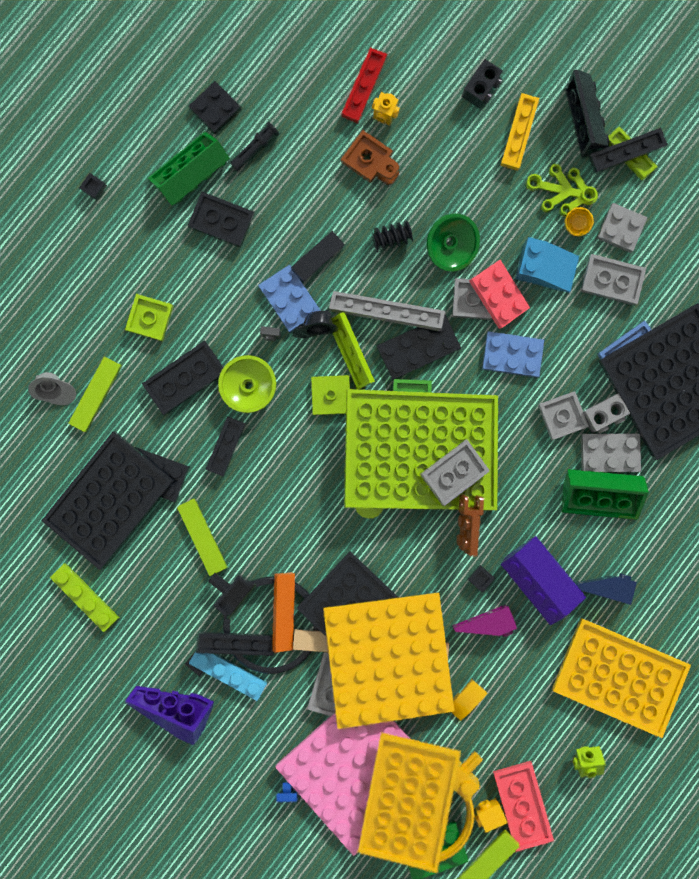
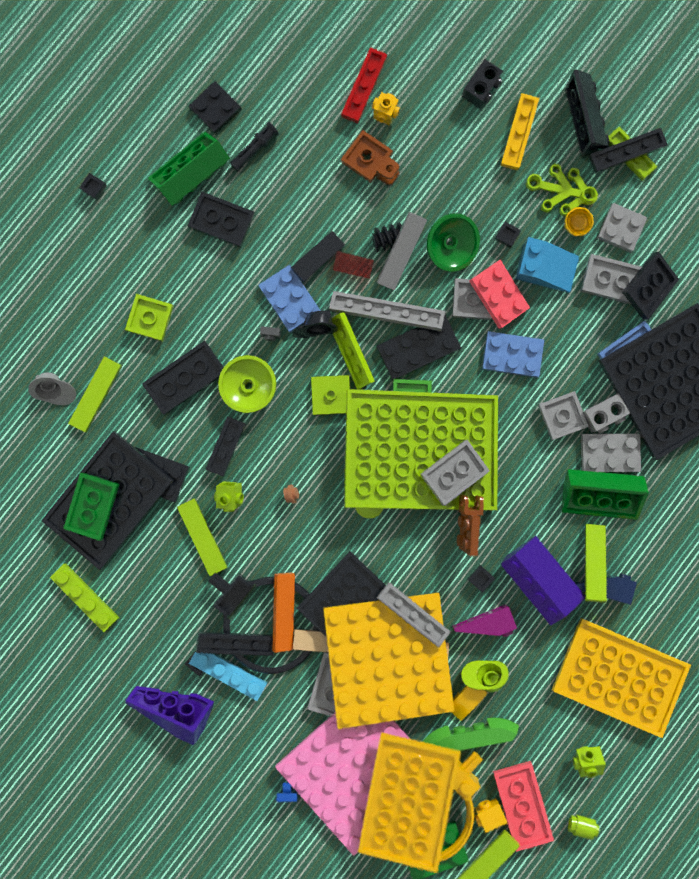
none -> green plate [63,472,119,541]
none -> lime brick [214,481,244,512]
none -> nougat plate [283,484,299,504]
none -> clear red plate [333,251,374,279]
none -> light grey tile [377,211,427,290]
none -> light grey tile [377,582,451,647]
none -> bright green brick [422,718,519,751]
none -> lime piece [461,661,509,692]
none -> black plate [495,221,521,248]
none -> lime brick [568,815,599,840]
none -> lime tile [585,524,607,603]
none -> black plate [622,252,679,320]

